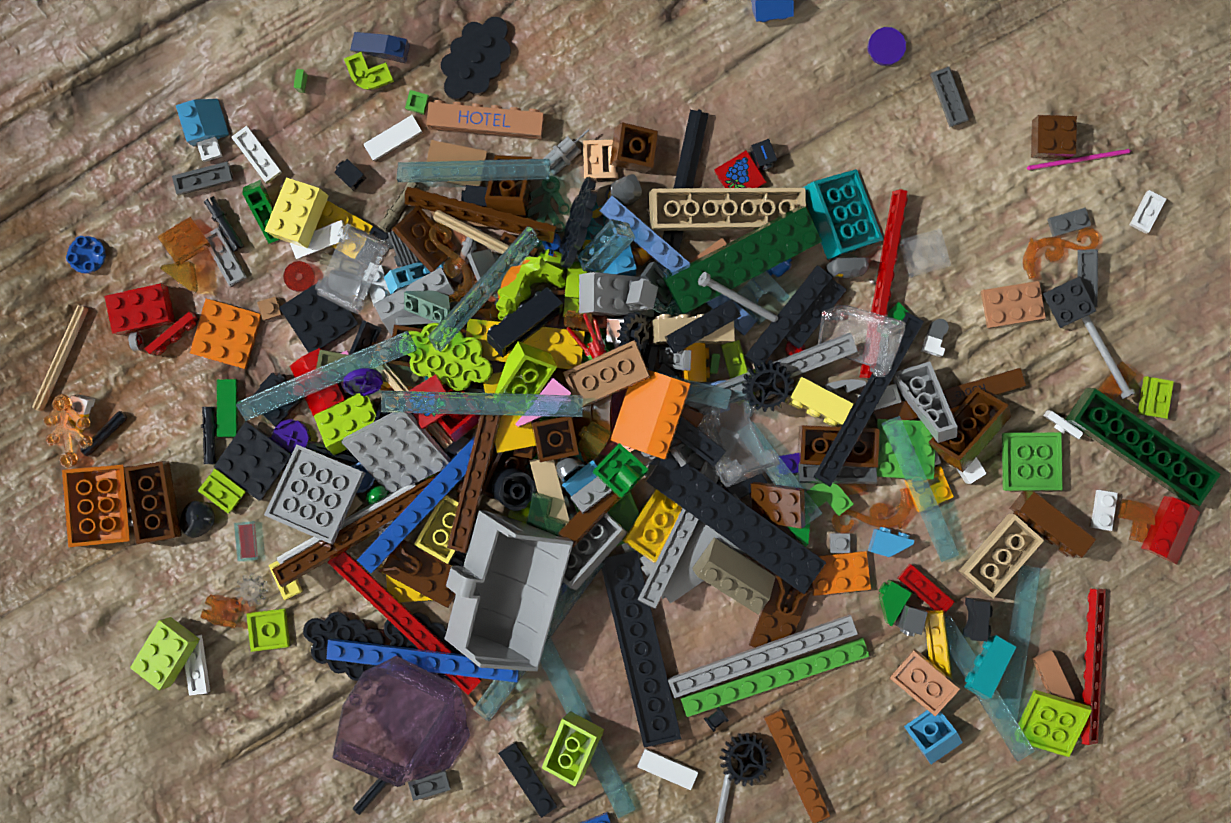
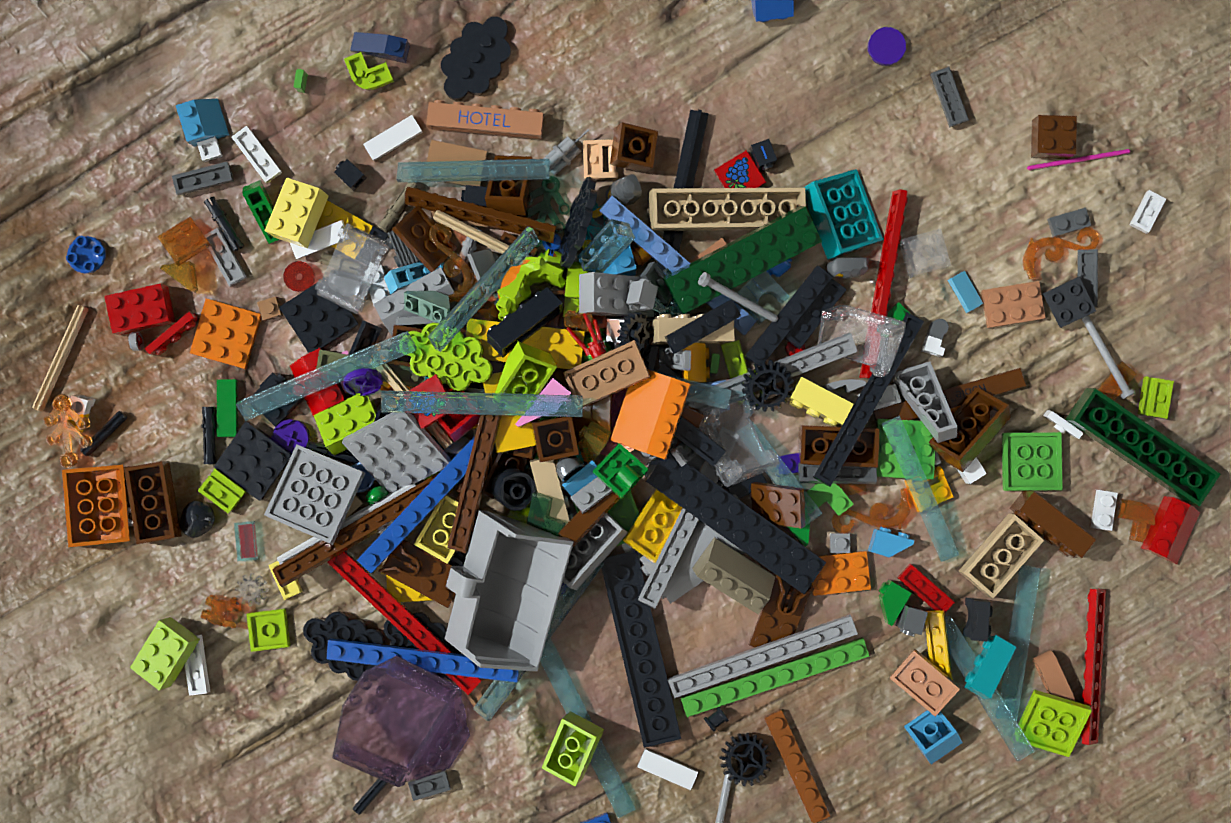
bright green plate [405,90,429,115] -> none
black plate [498,741,557,818] -> none
none -> medium azure slope [948,271,983,313]

